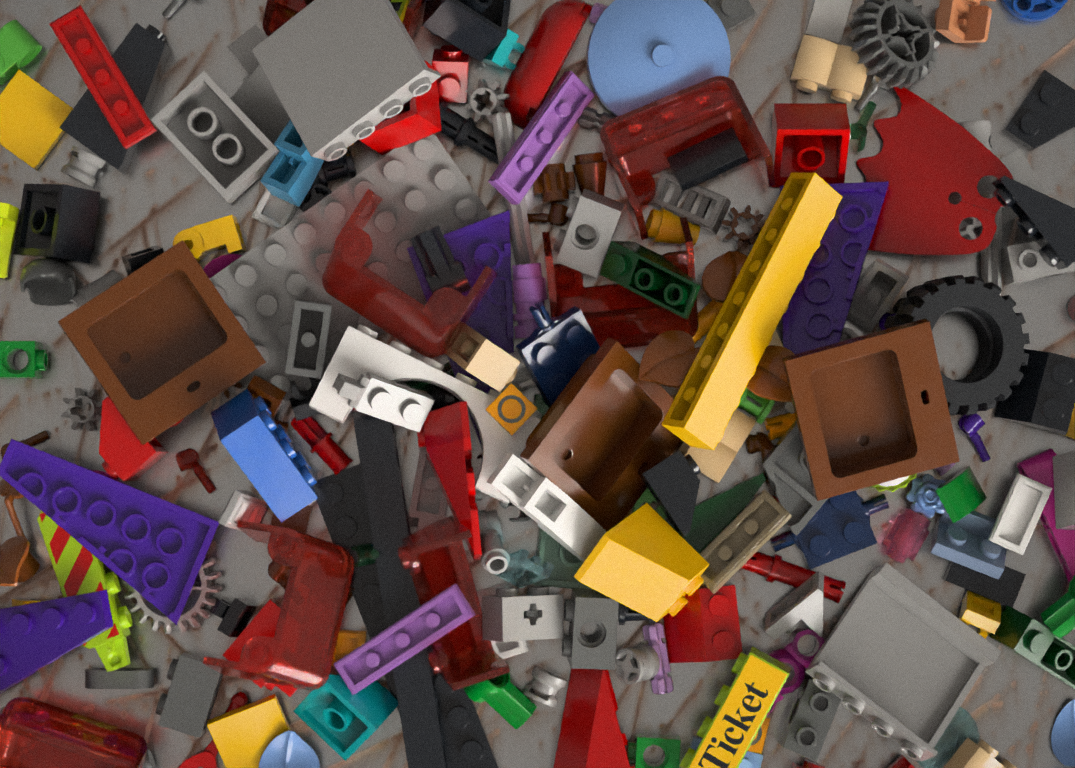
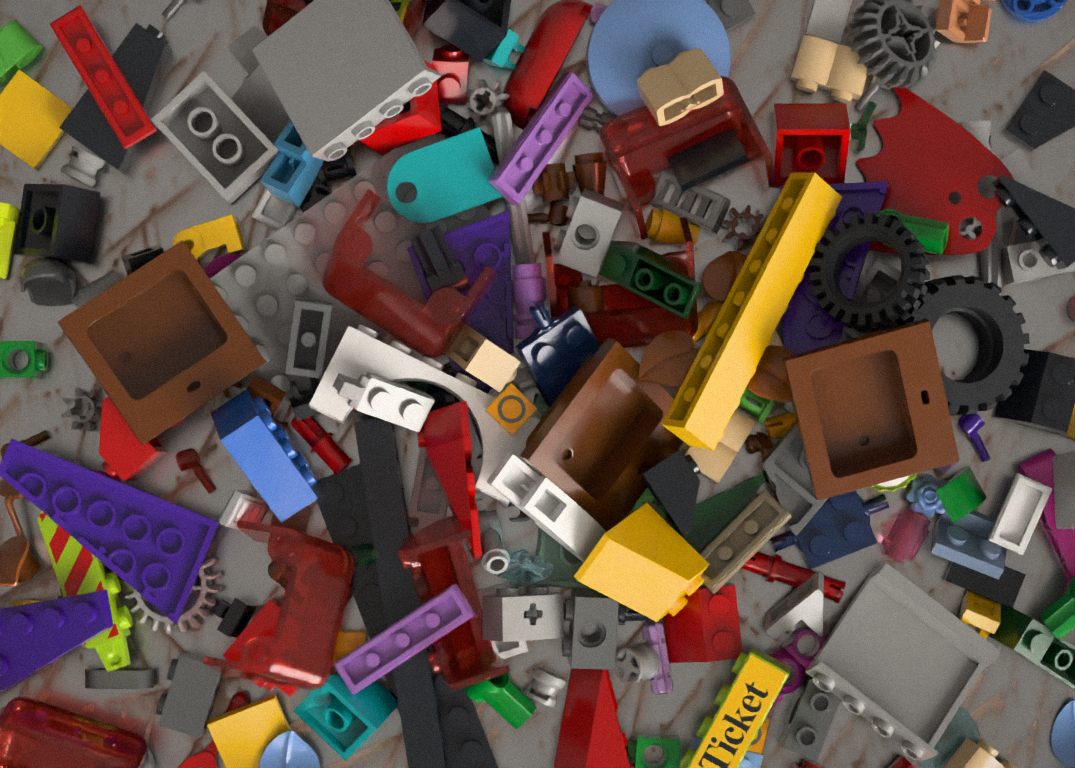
none -> teal tile [387,127,503,223]
none -> reddish brown piece [567,280,604,316]
none -> tan brick [636,48,724,126]
none -> black tyre [809,213,930,332]
none -> green piece [876,209,949,255]

